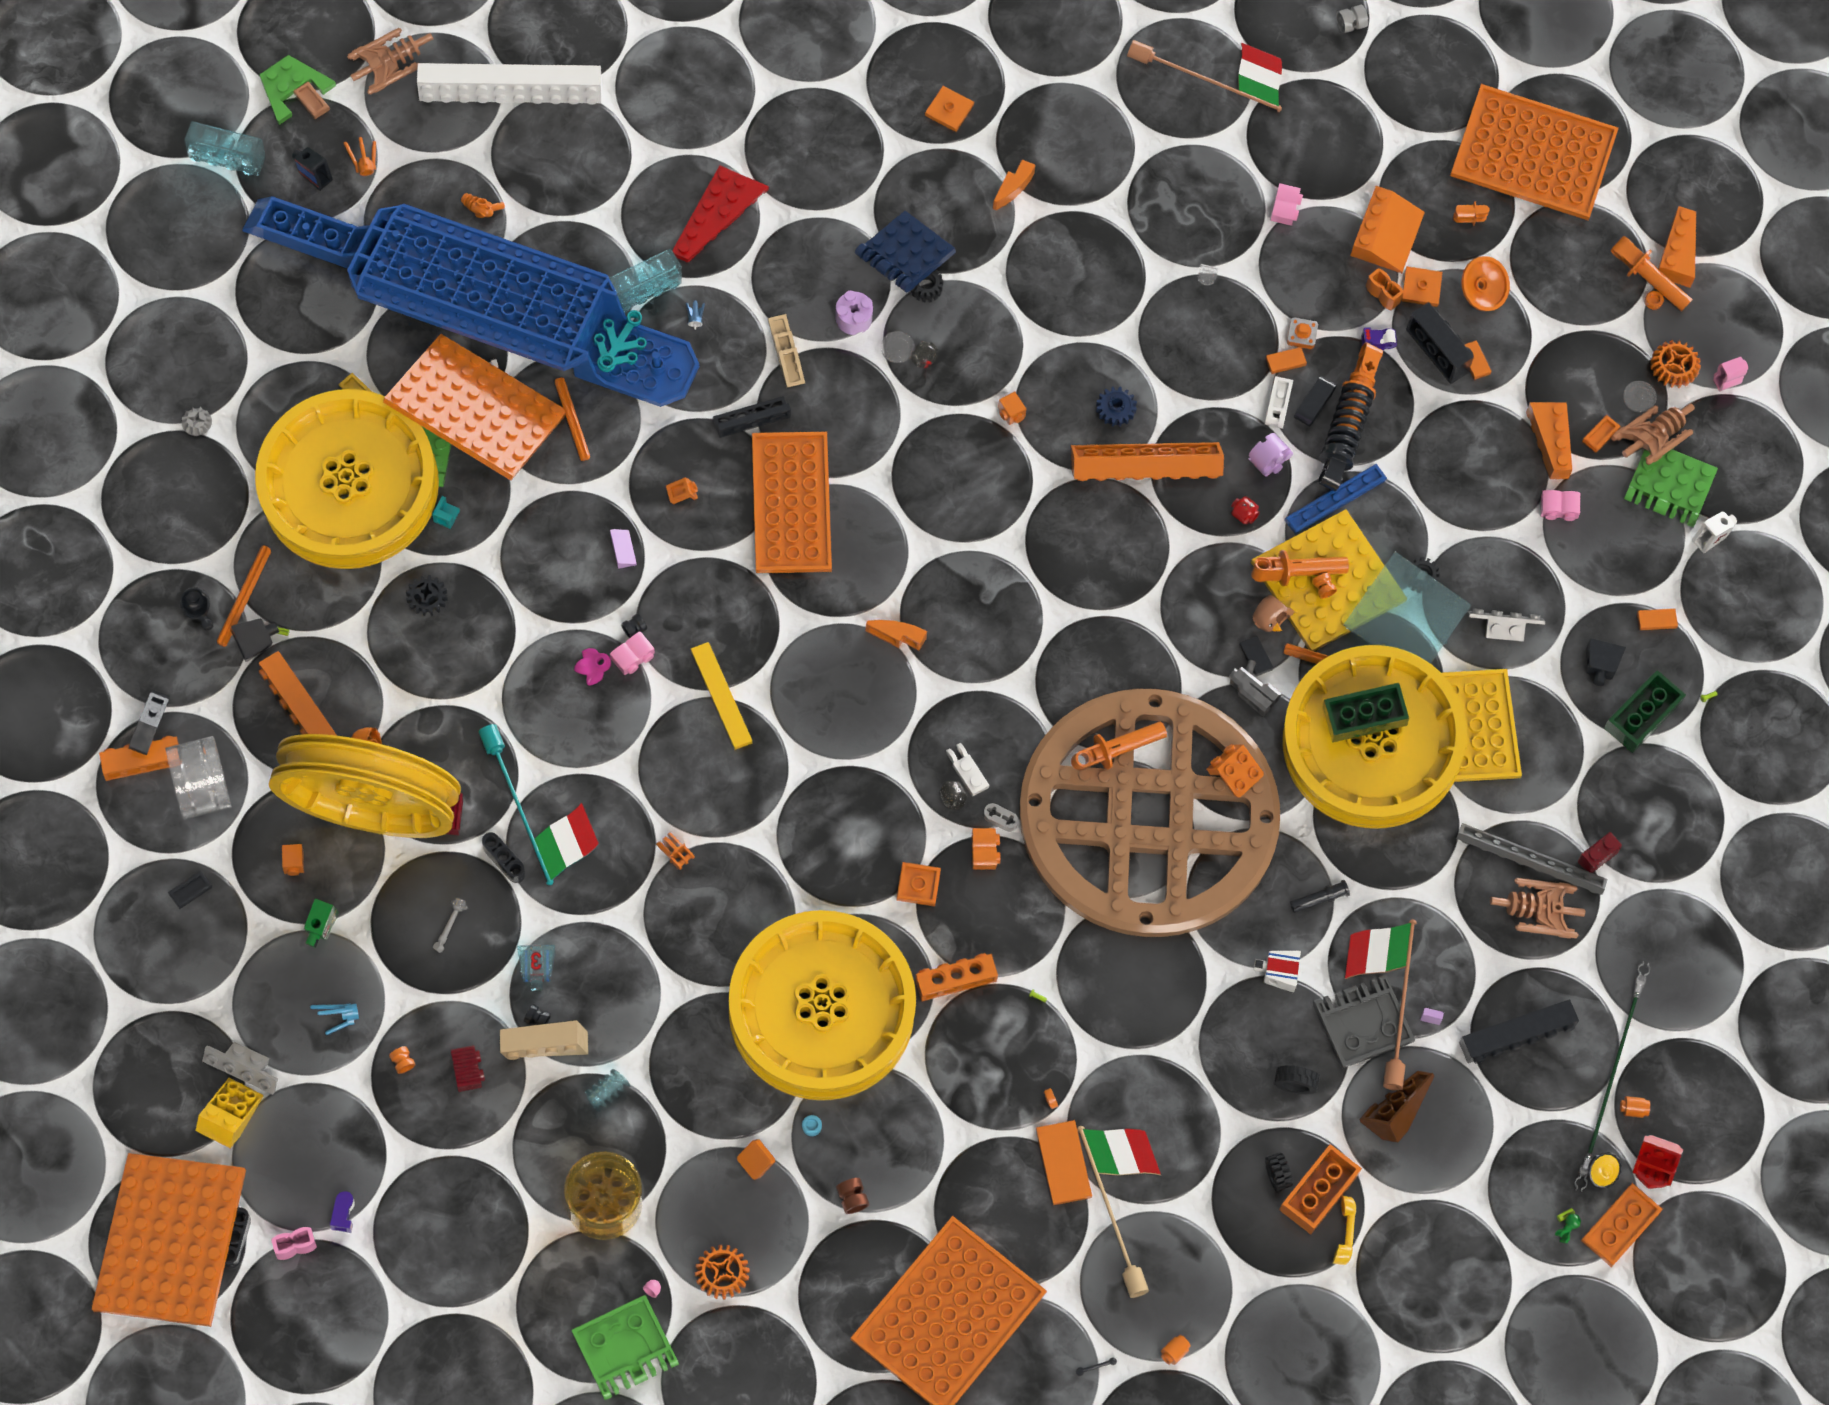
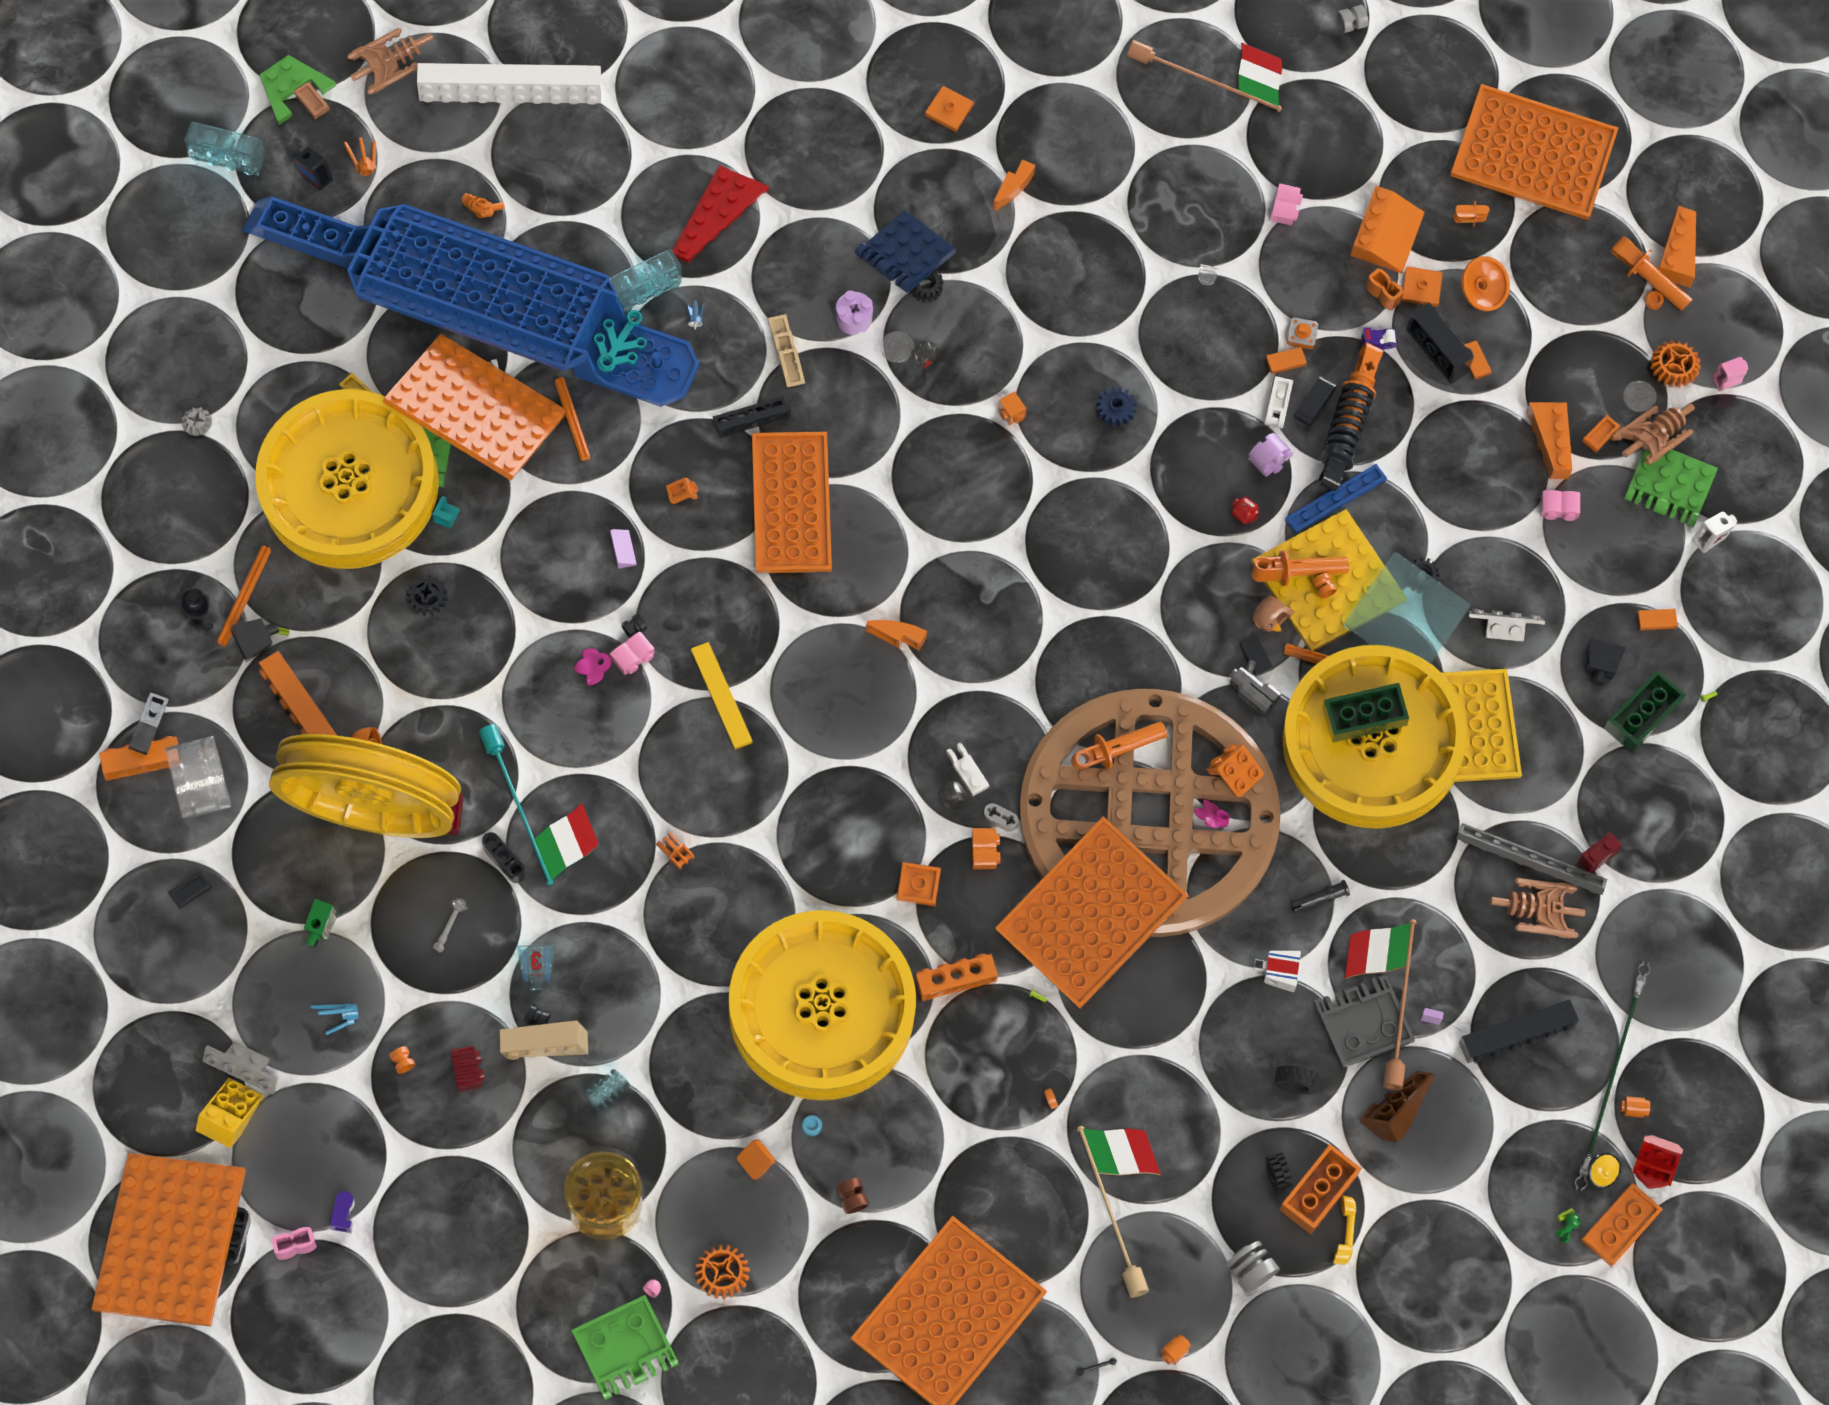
orange brick [282,844,304,876] -> none
orange tile [1036,1120,1092,1205] -> none
orange slope [1071,442,1224,481] -> none
none -> orange plate [995,816,1189,1009]
none -> dark pink plate [1194,799,1230,828]
none -> light grey wheel [1225,1241,1280,1294]

